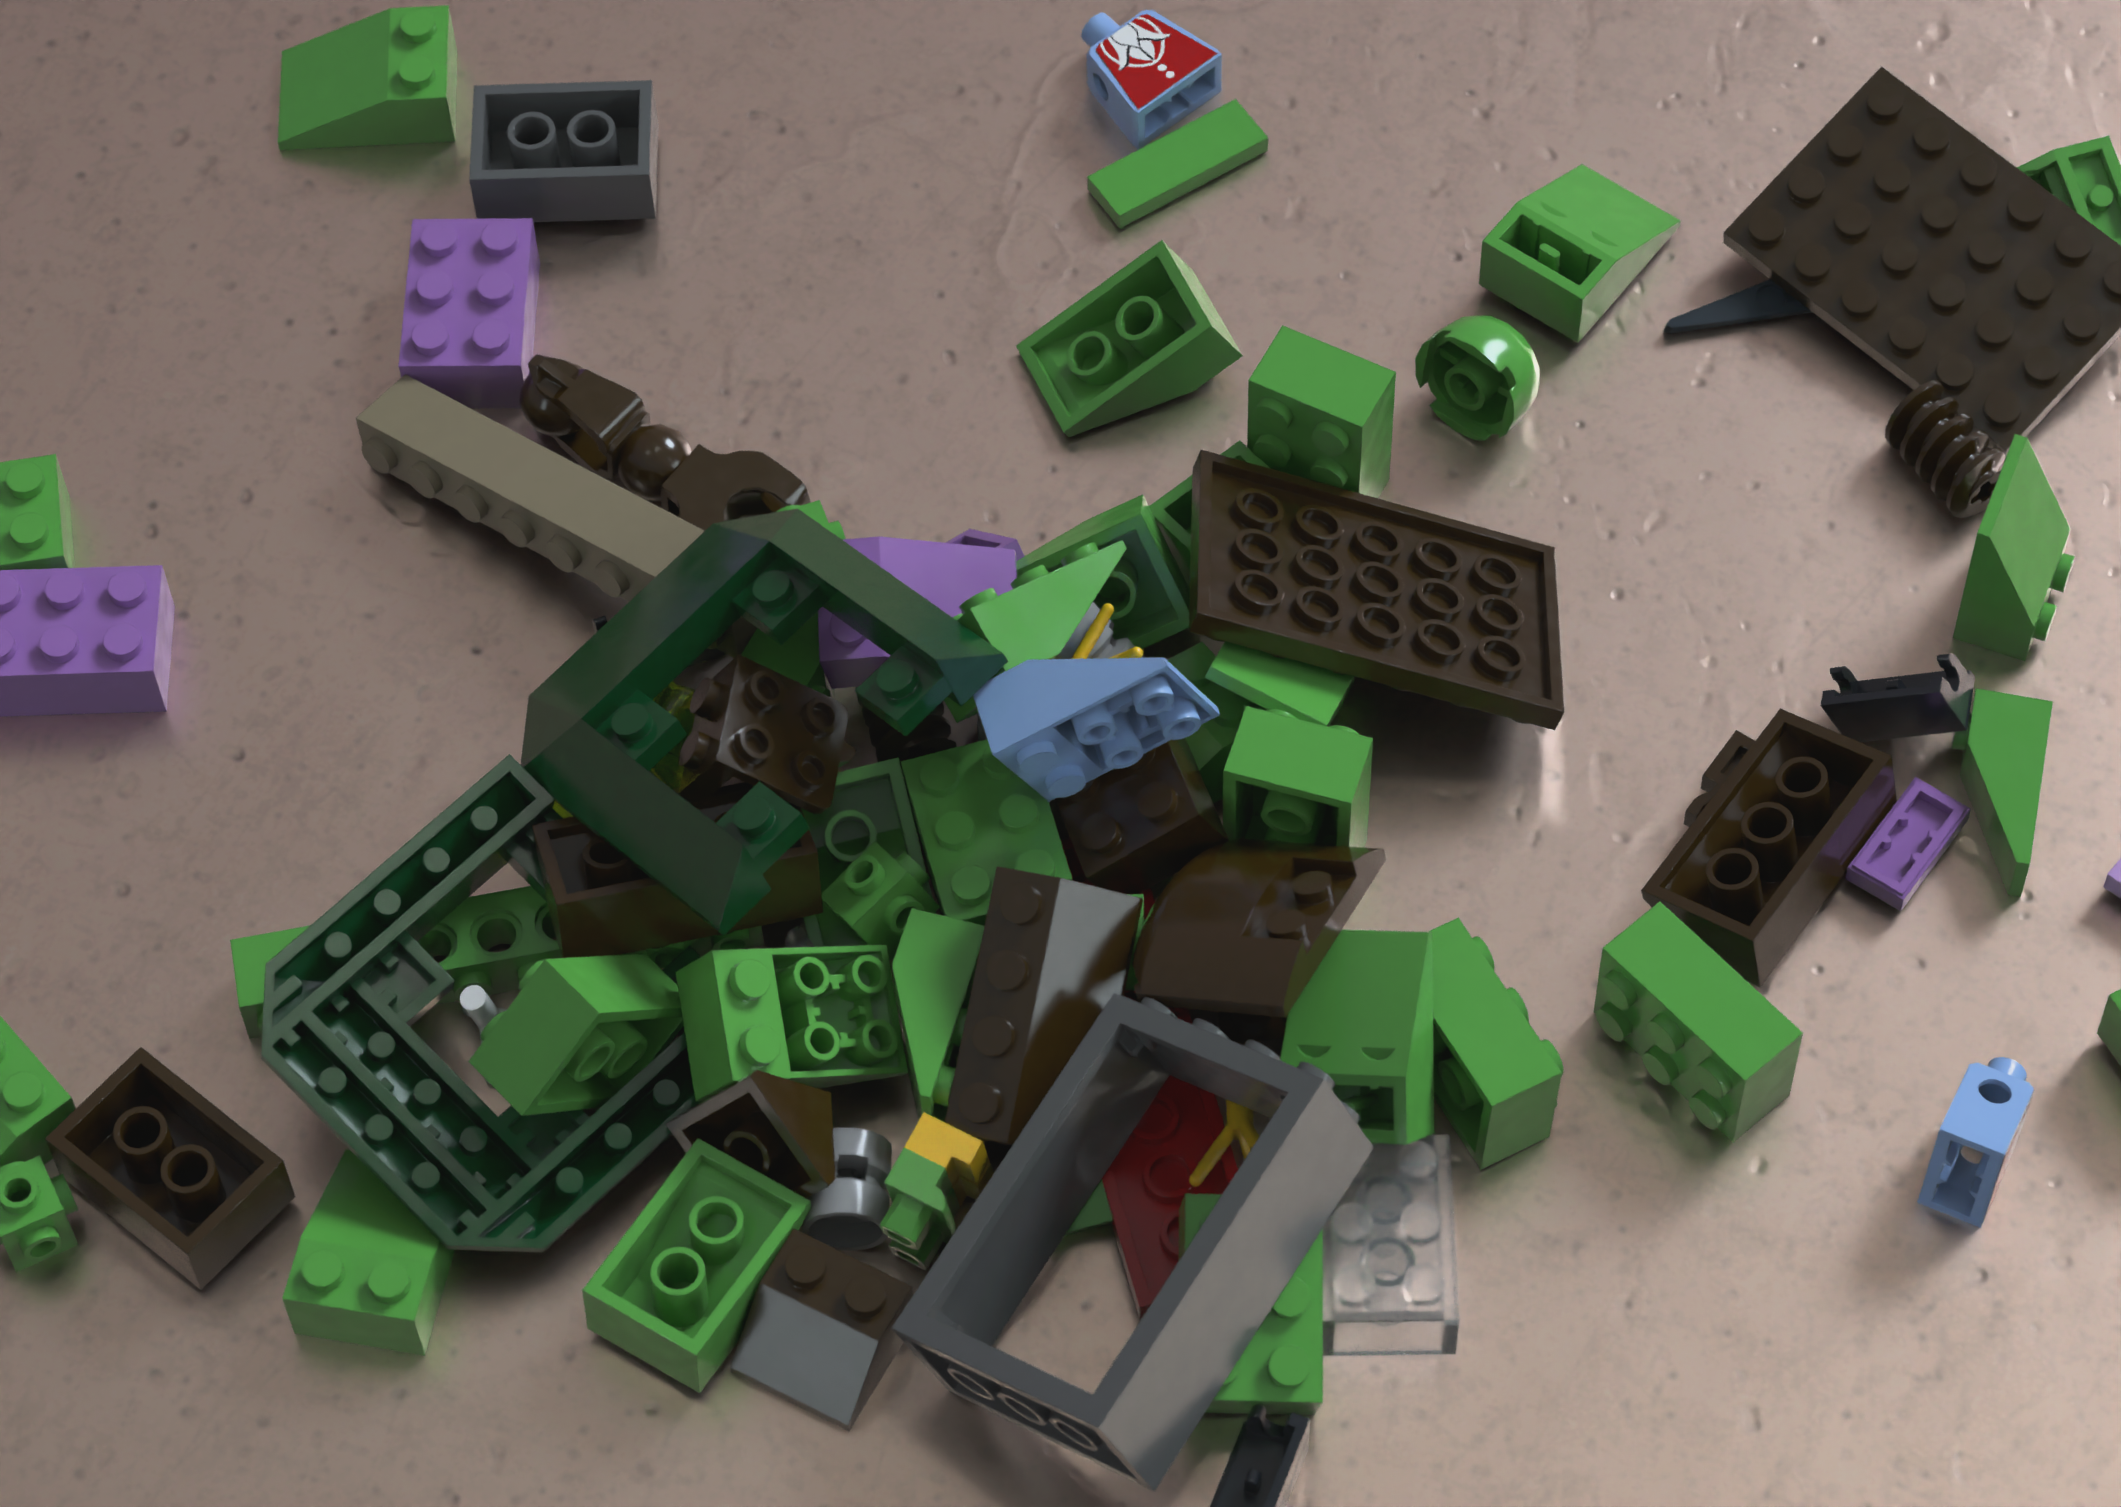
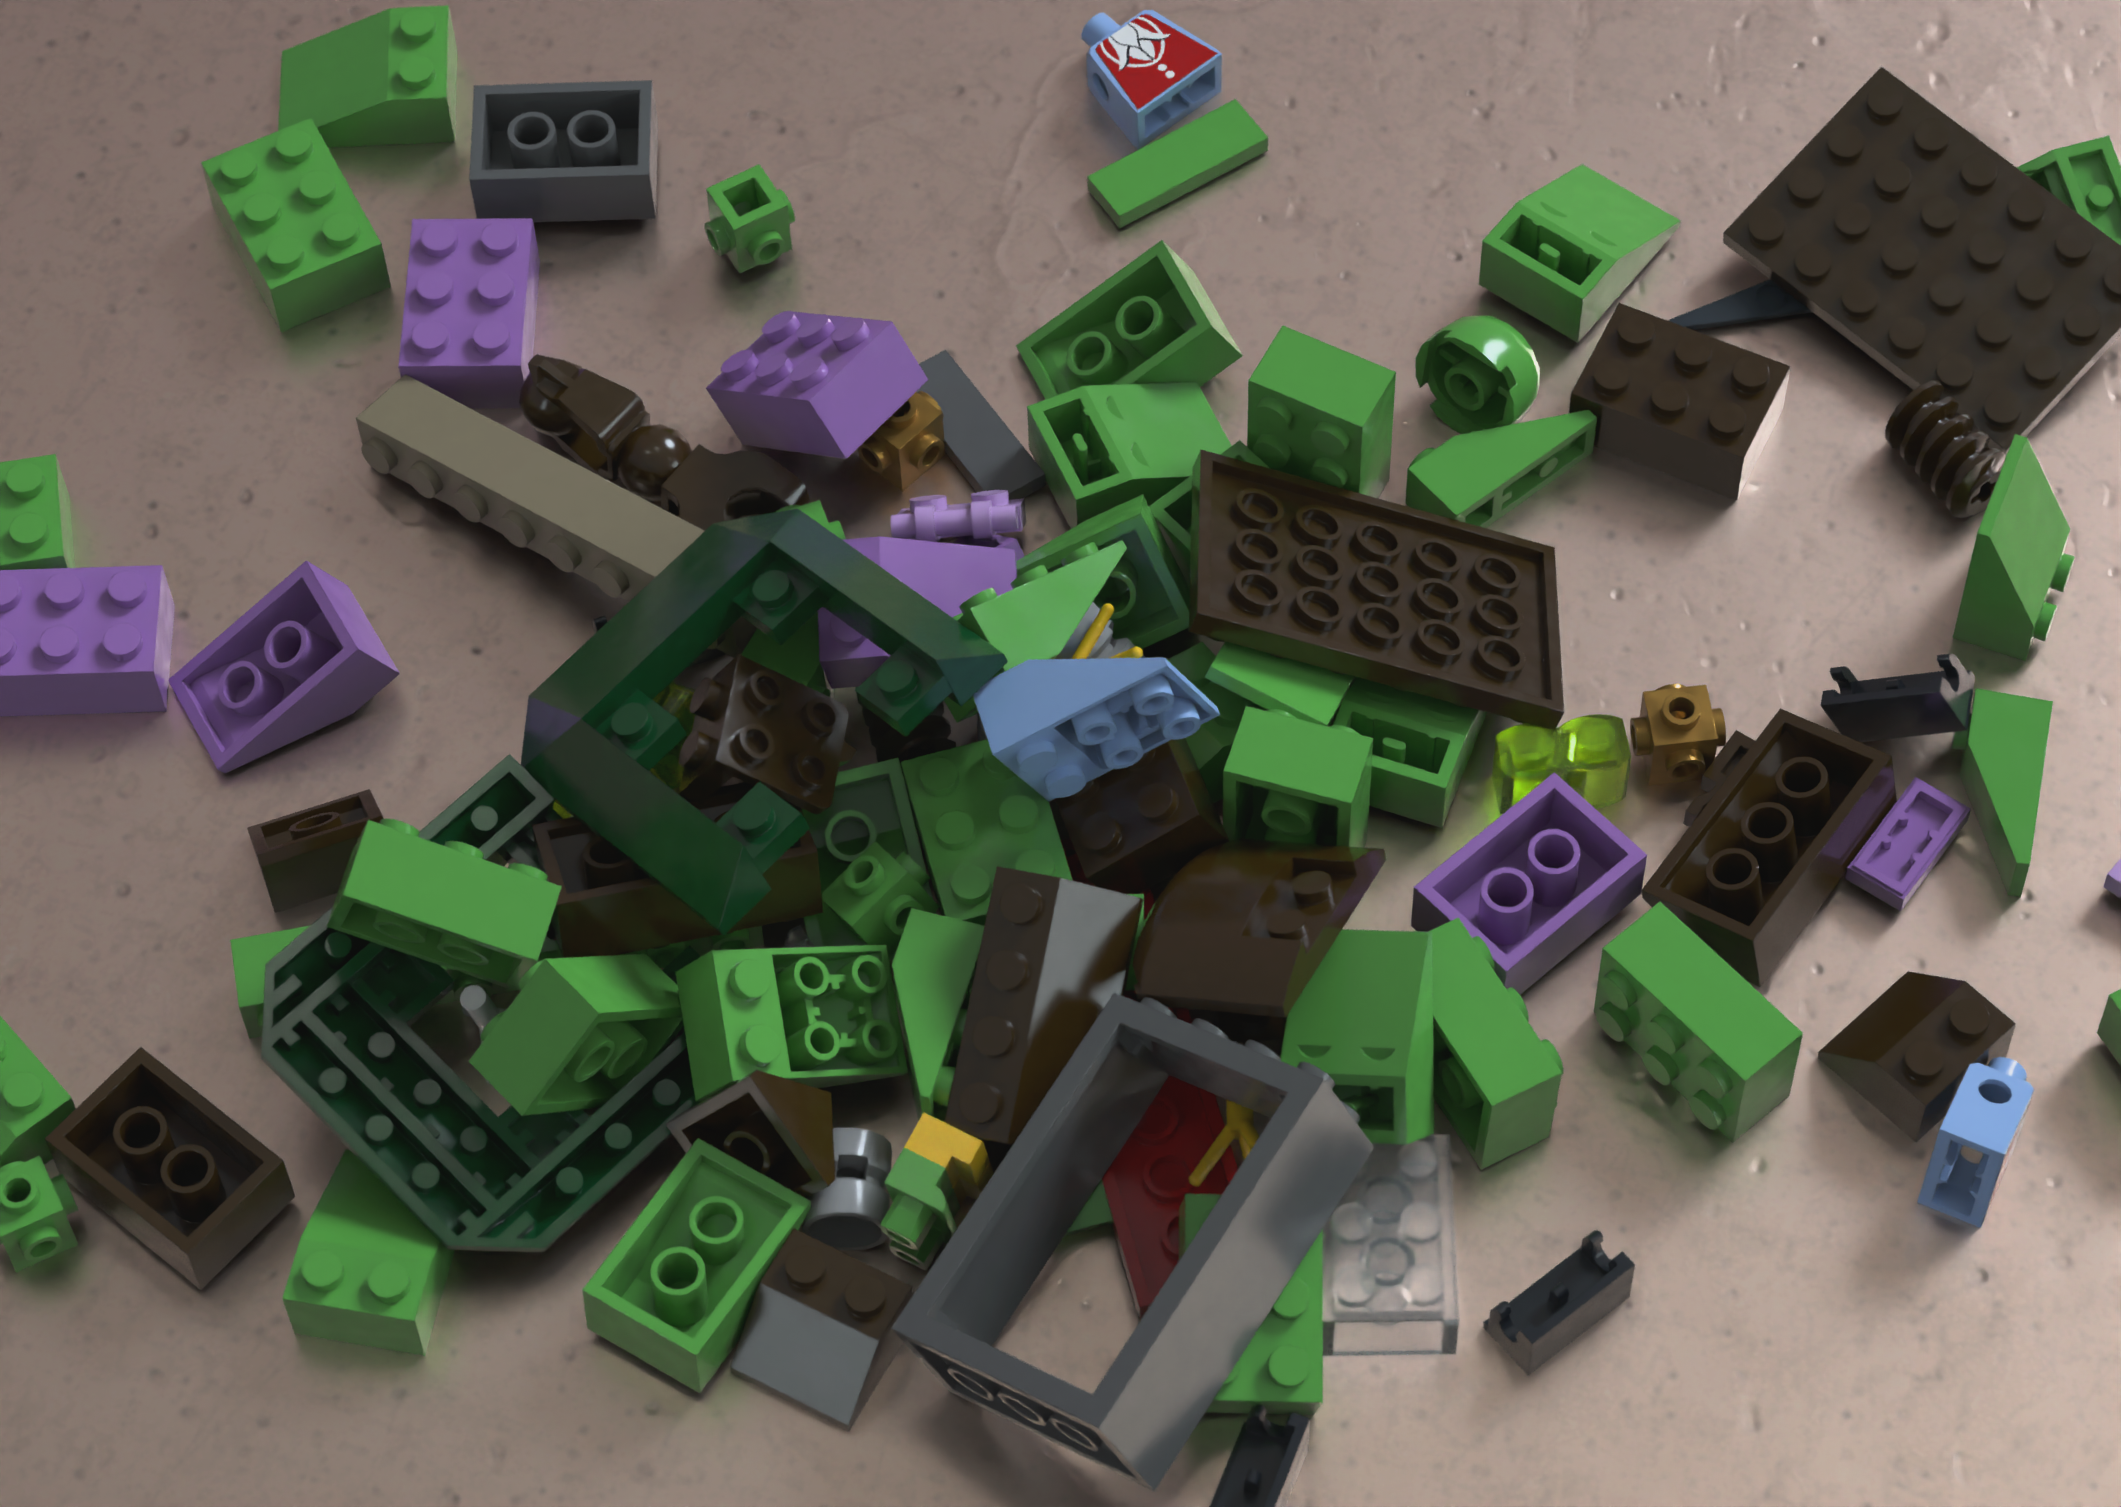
none -> medium lavender slope [168,560,400,773]
none -> bright green brick [201,118,391,333]
none -> dark brown slope [247,789,383,913]
none -> bright green brick [327,819,562,991]
none -> bright green brick [704,164,795,274]
none -> medium lavender brick [706,311,929,459]
none -> pearl gold brick [857,391,945,492]
none -> lavender plate [890,490,1026,542]
none -> dark grey tile [916,349,1046,500]
none -> bright green slope [1027,382,1232,529]
none -> bright green slope [1333,677,1487,828]
none -> bright green slope [1405,410,1597,528]
none -> medium lavender brick [1411,772,1647,995]
none -> black hinge [1483,1230,1635,1375]
none -> clear neon green brick [1492,714,1632,814]
none -> dark brown brick [1569,303,1791,500]
none -> pearl gold brick [1630,684,1726,786]
none -> dark brown slope [1817,971,2016,1142]

